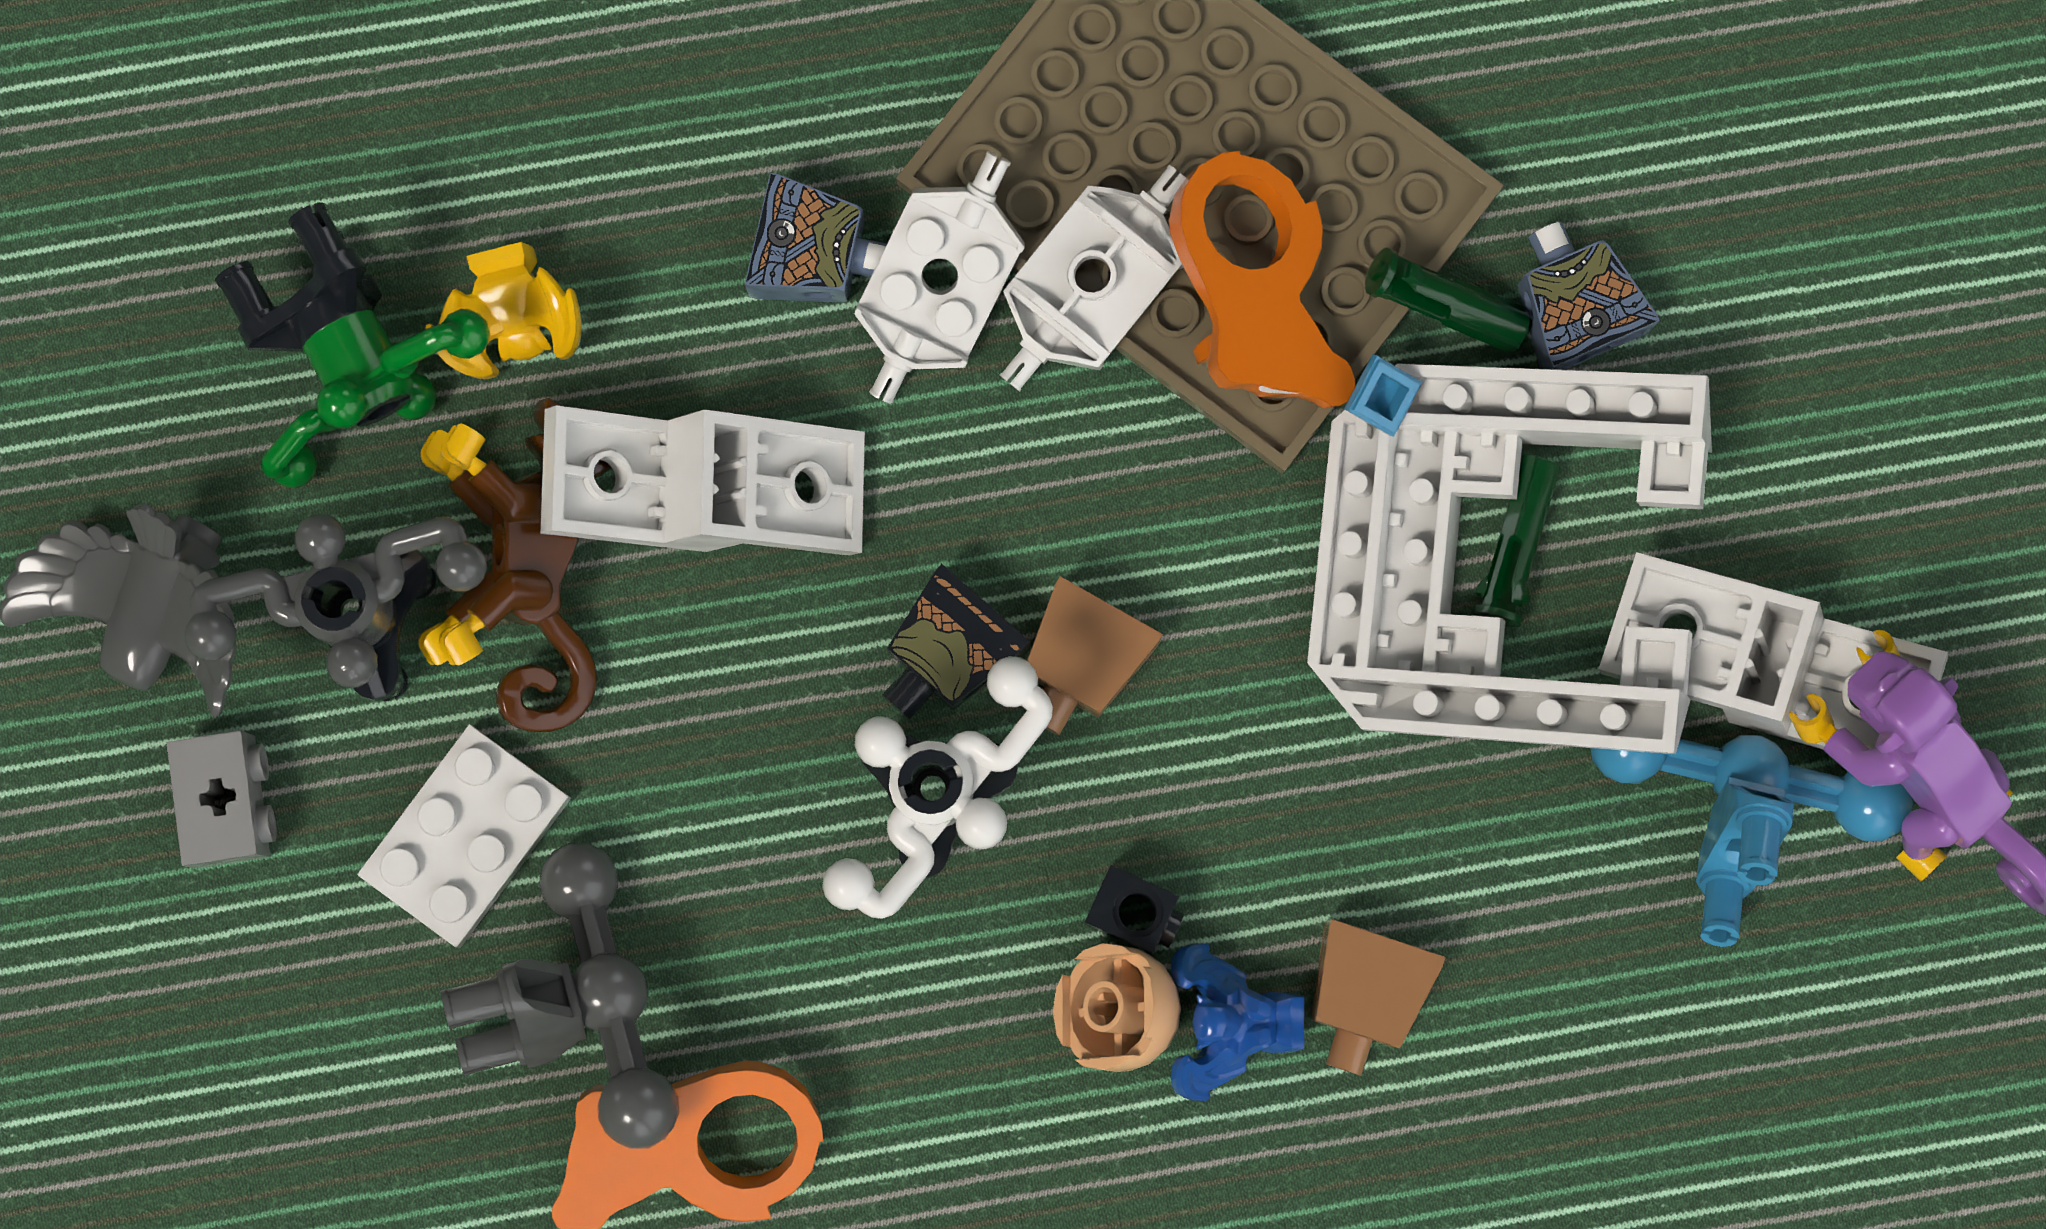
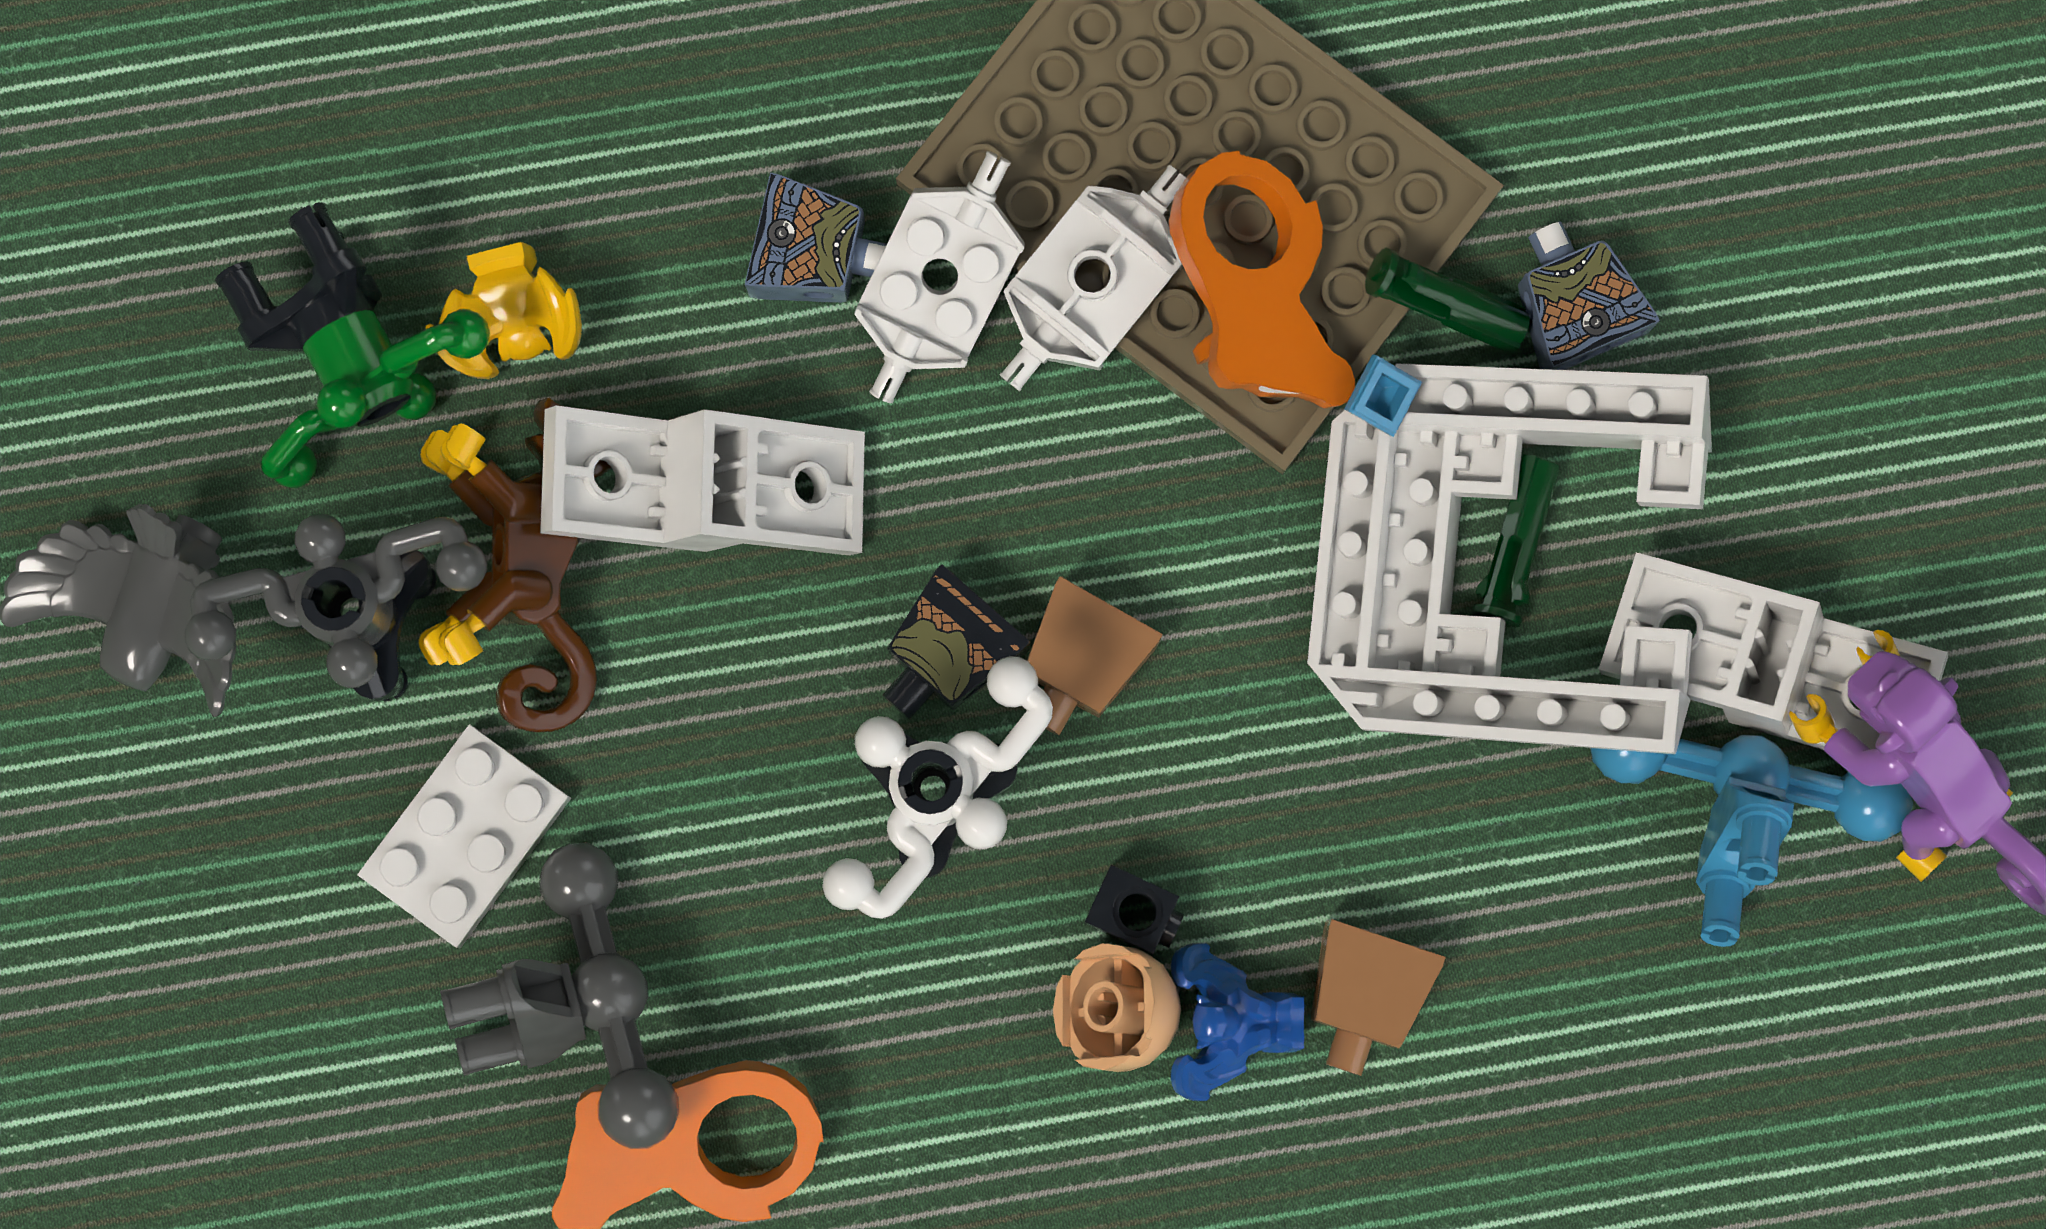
light grey brick [166,731,277,869] -> none

